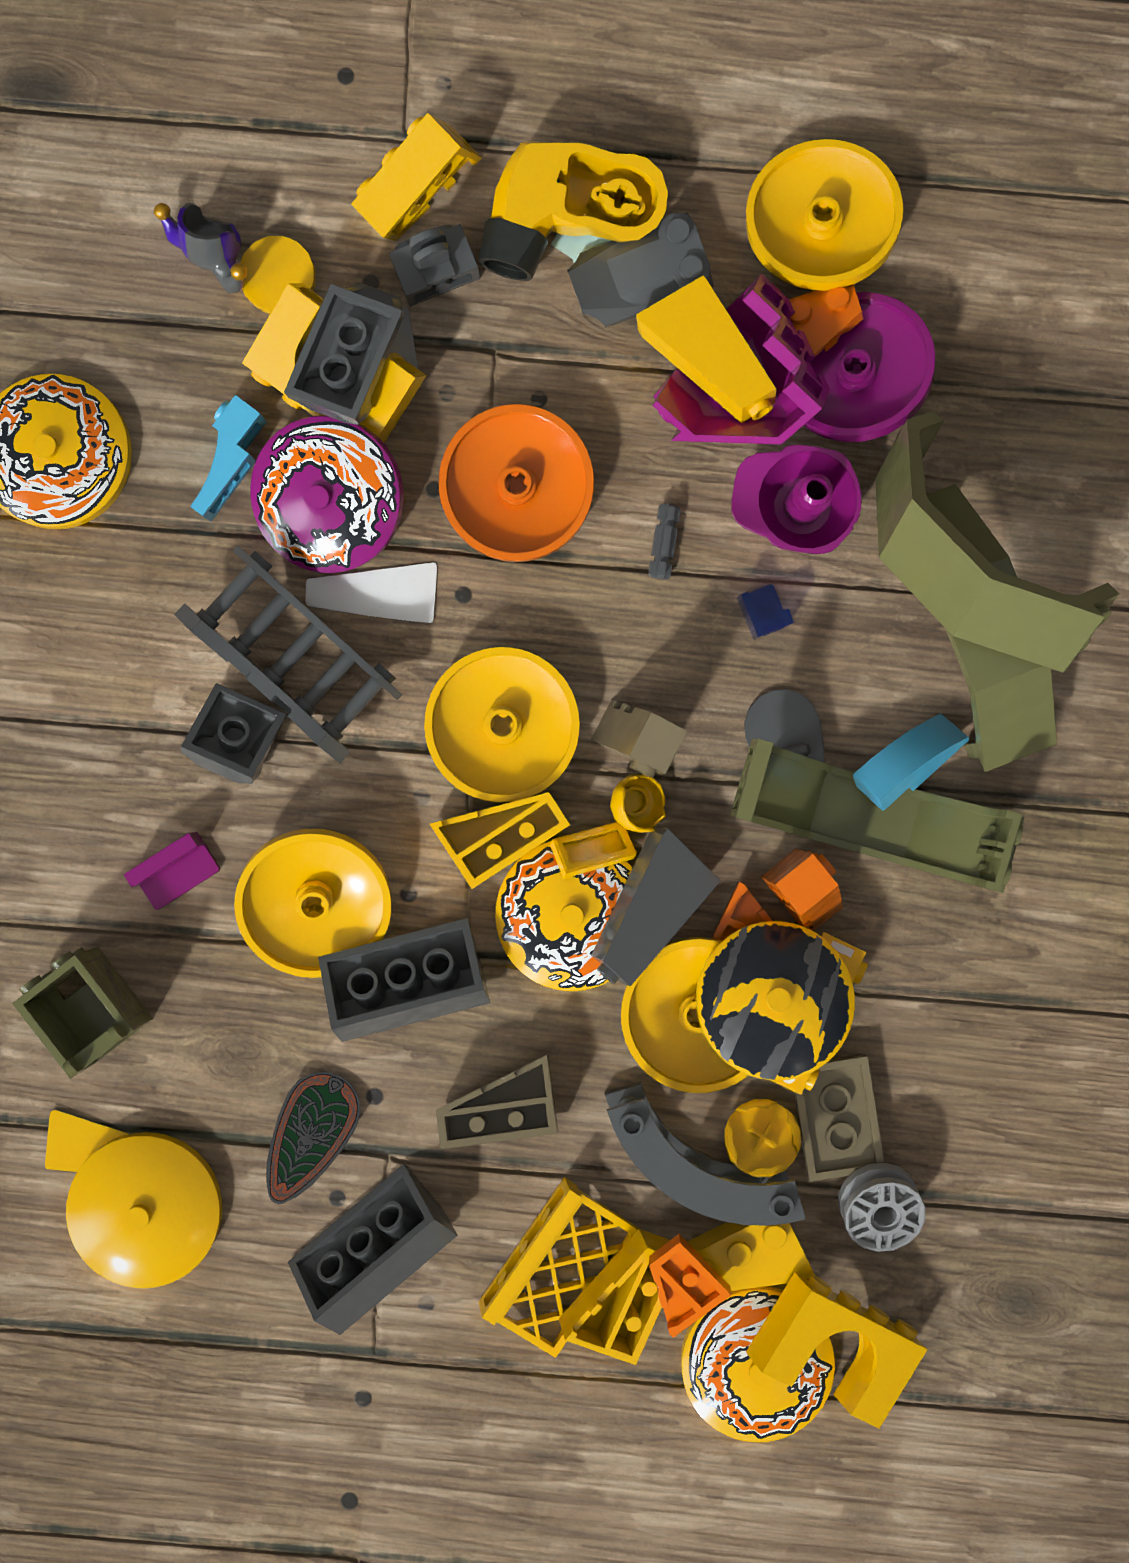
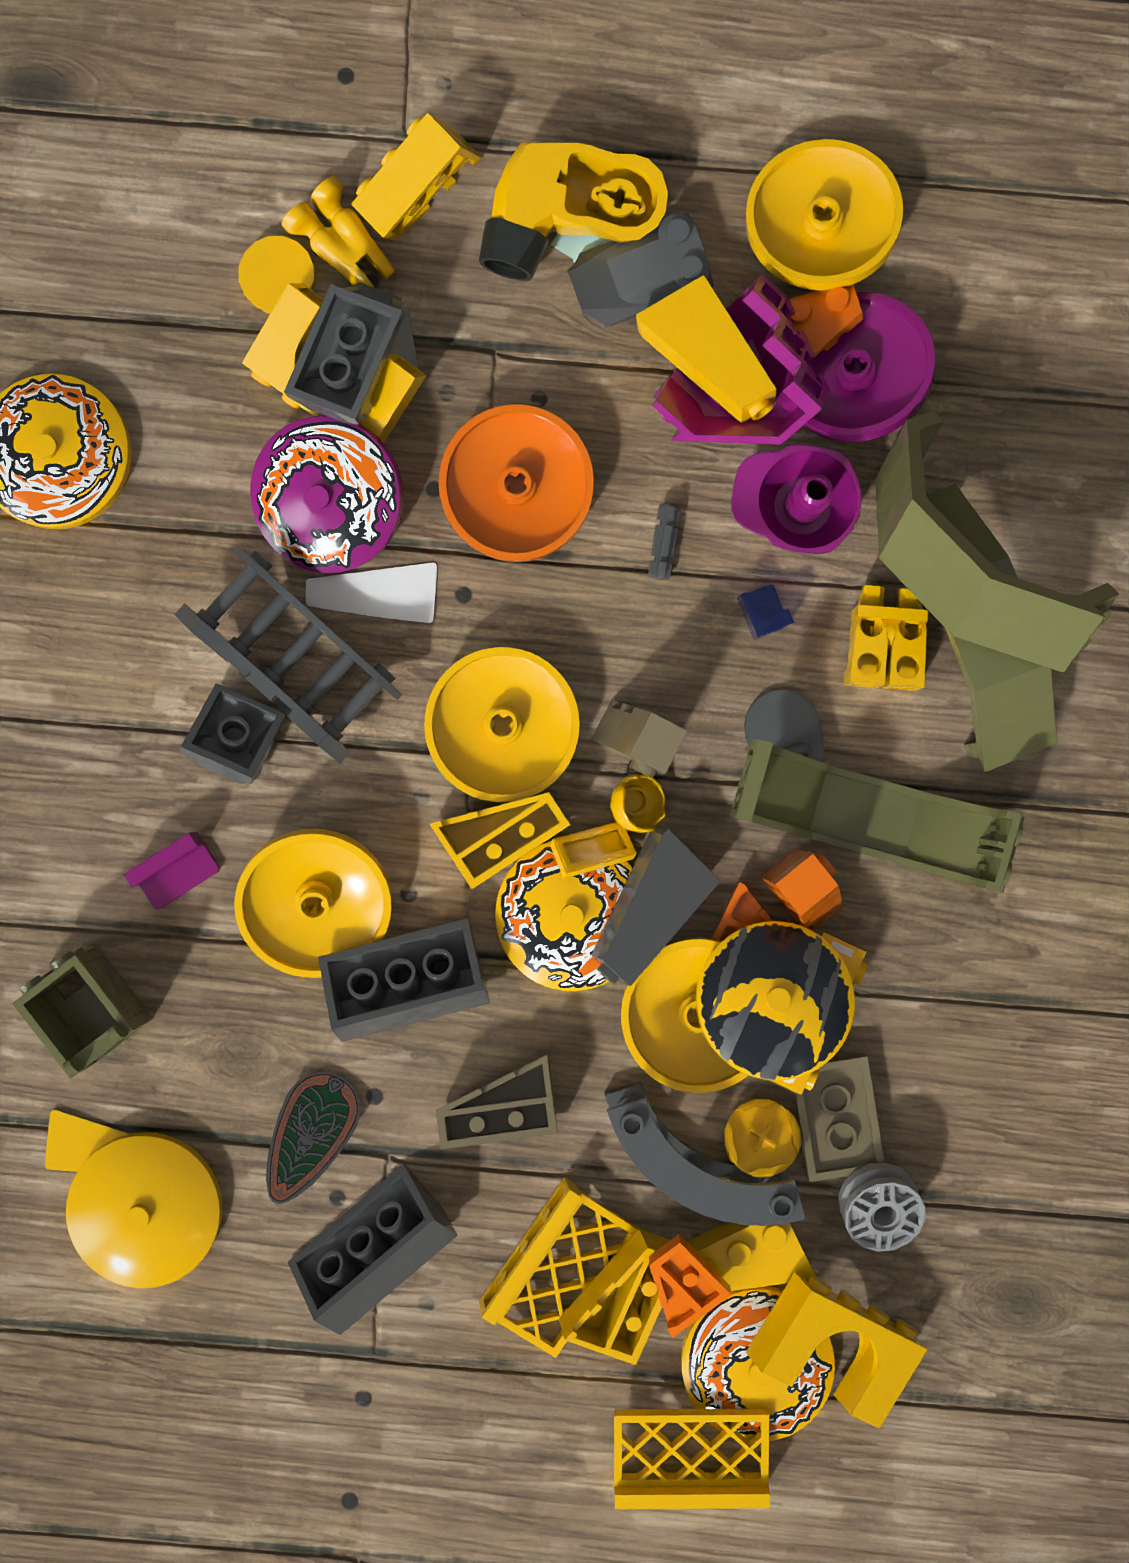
dark grey piece [153,203,248,294] -> none
medium azure slope [190,395,267,522] -> none
dark grey brick [389,224,480,307] -> none
medium azure slope [853,714,969,811] -> none
none -> yellow piece [282,176,395,287]
none -> yellow fence [614,1408,770,1509]
none -> yellow hips [843,585,928,691]

